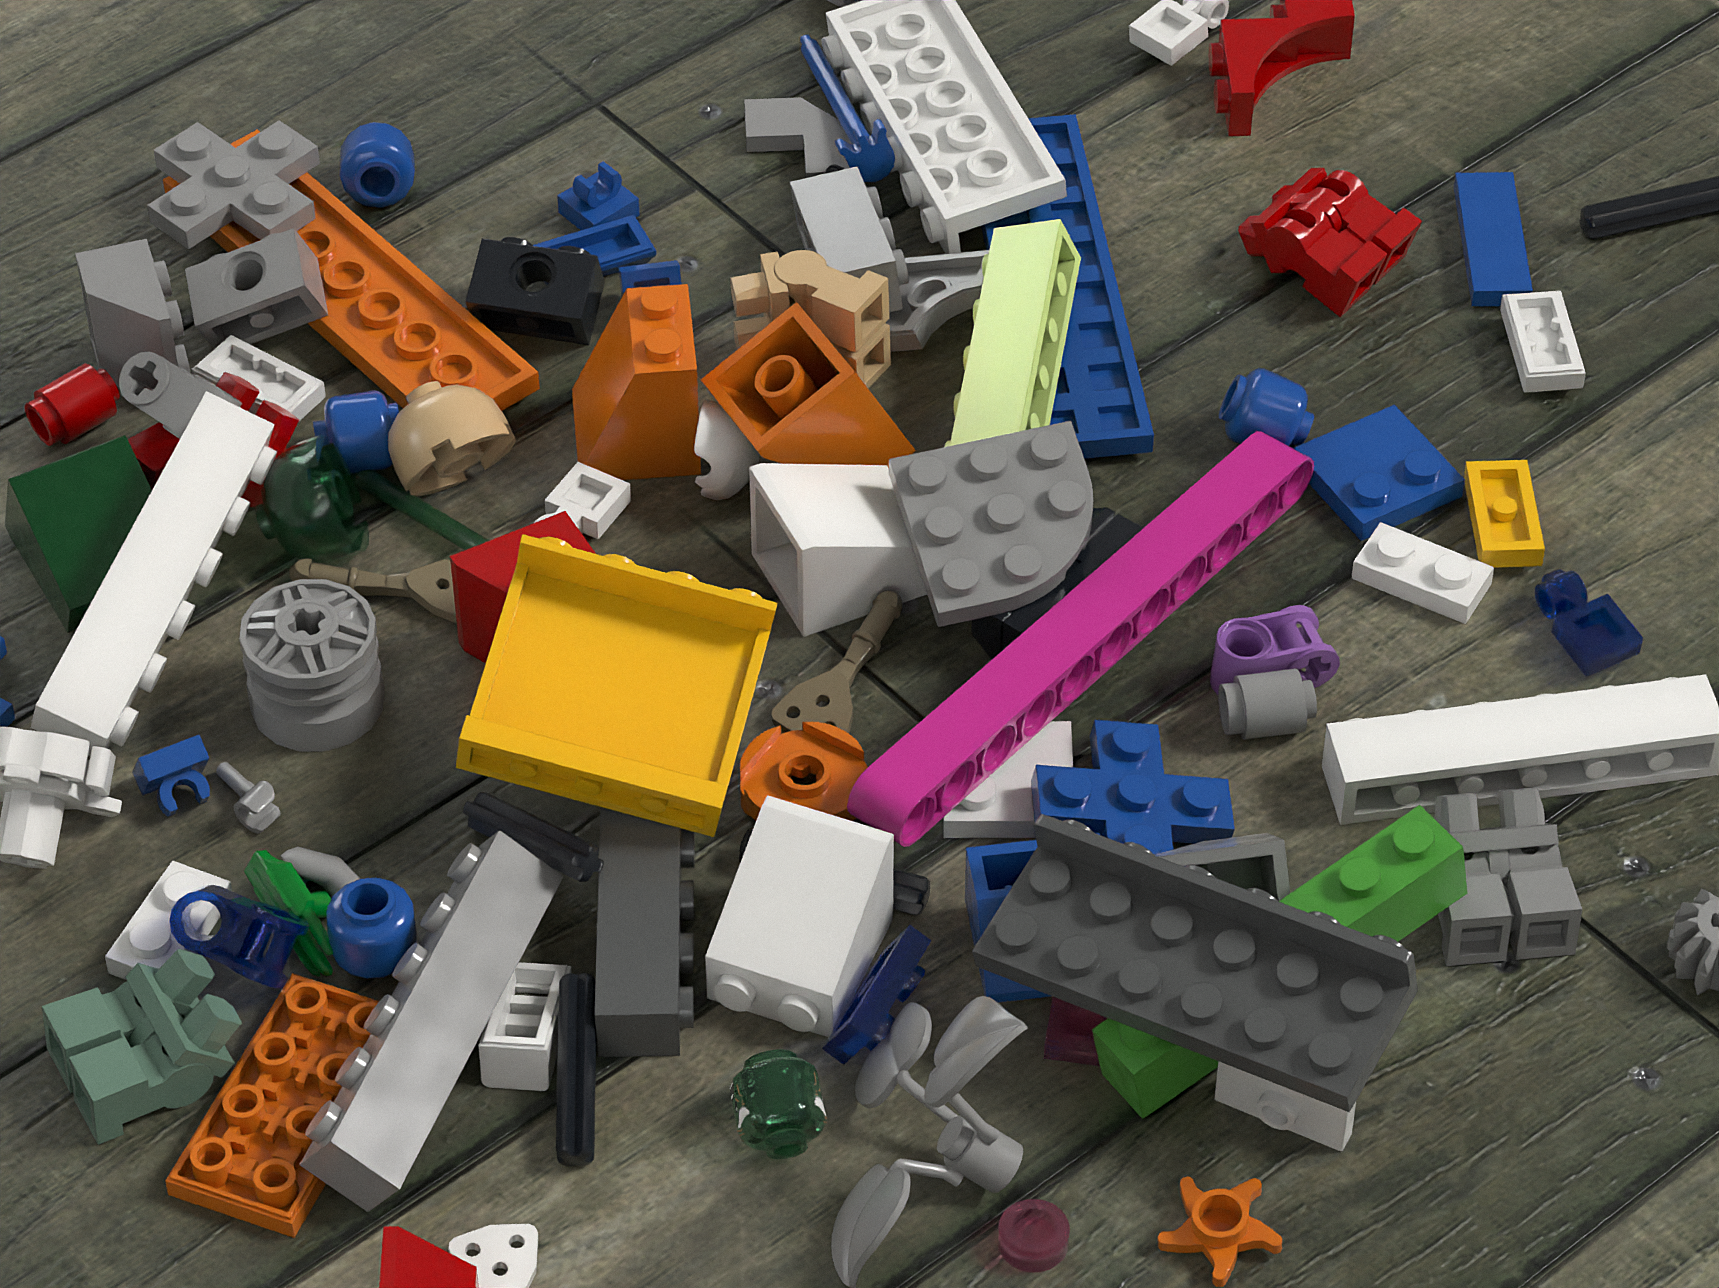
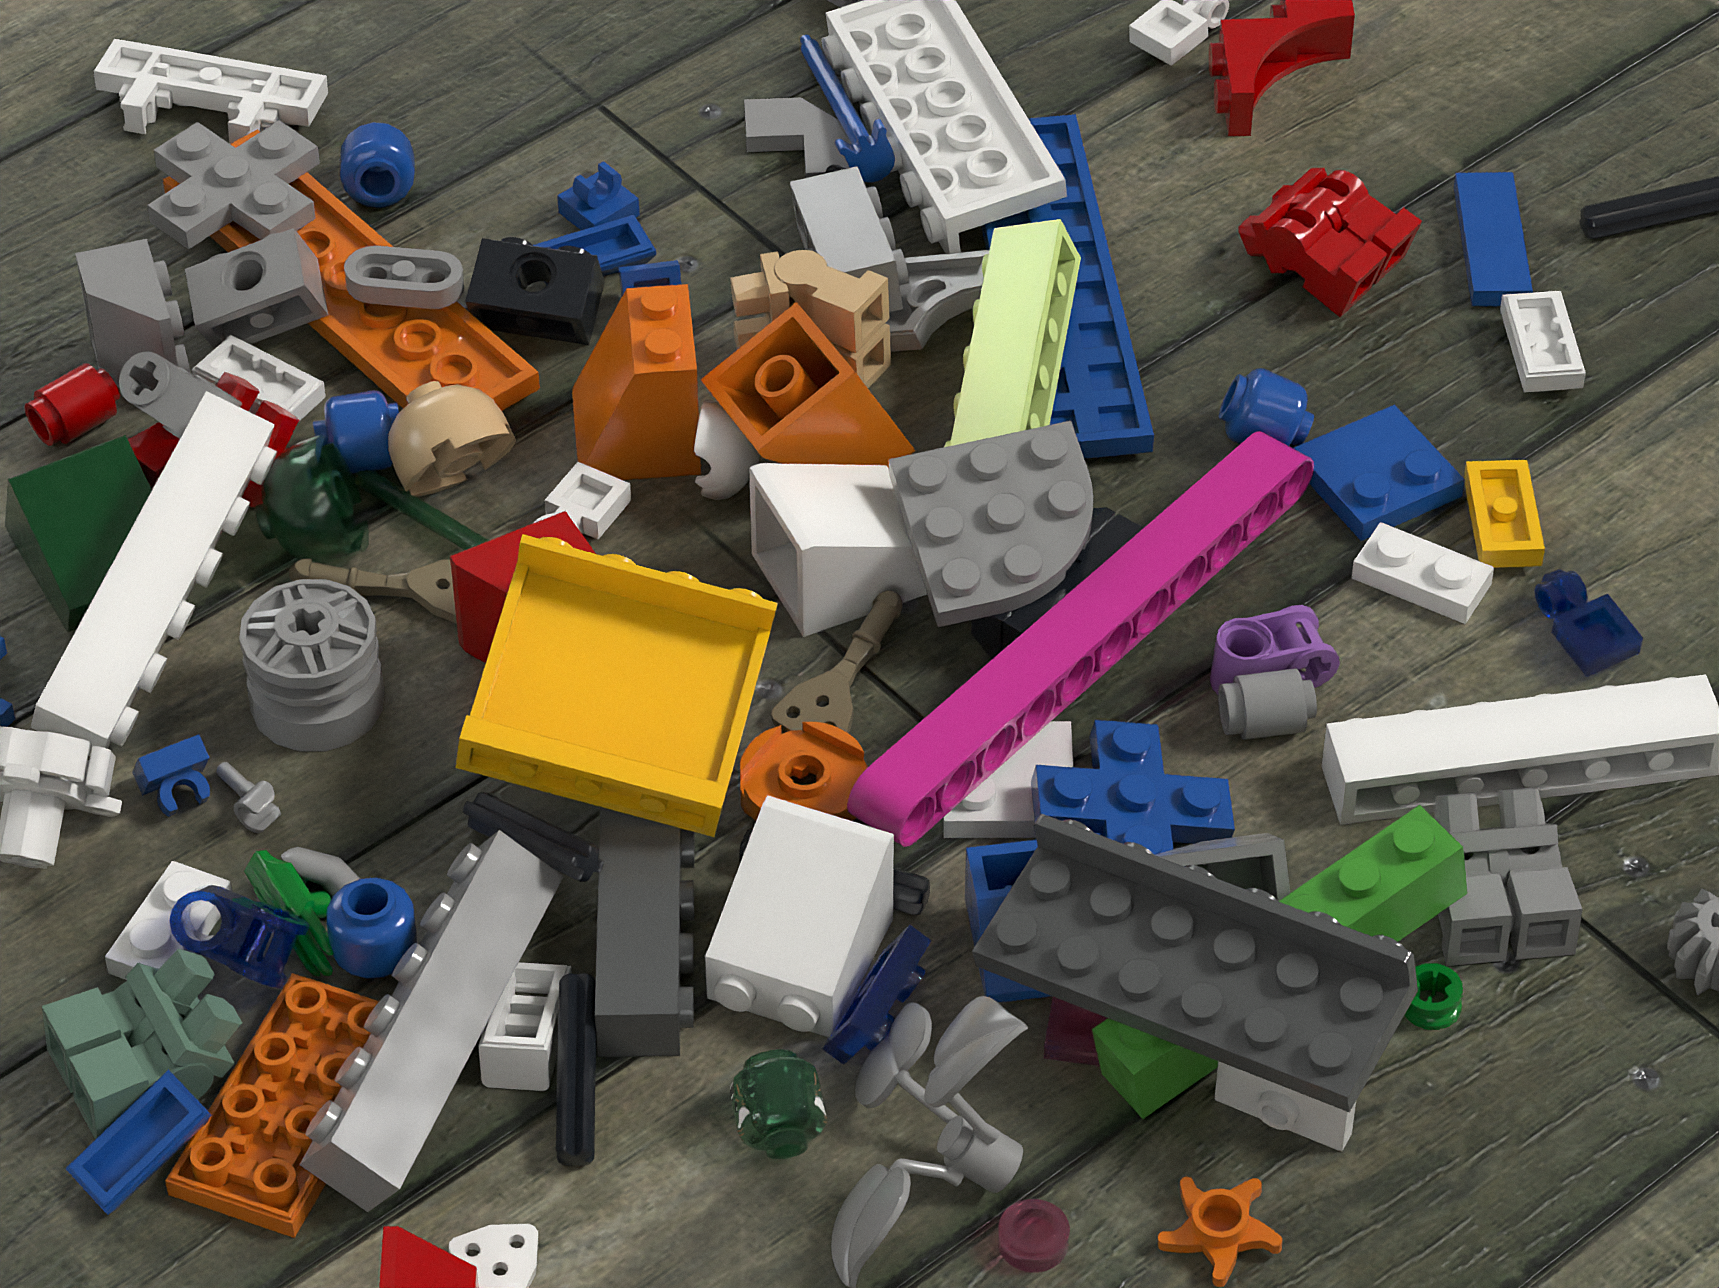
none -> blue tile [65,1069,212,1215]
none -> white hinge [94,39,328,144]
none -> light grey plate [344,246,464,309]
none -> green bush [1405,963,1463,1030]

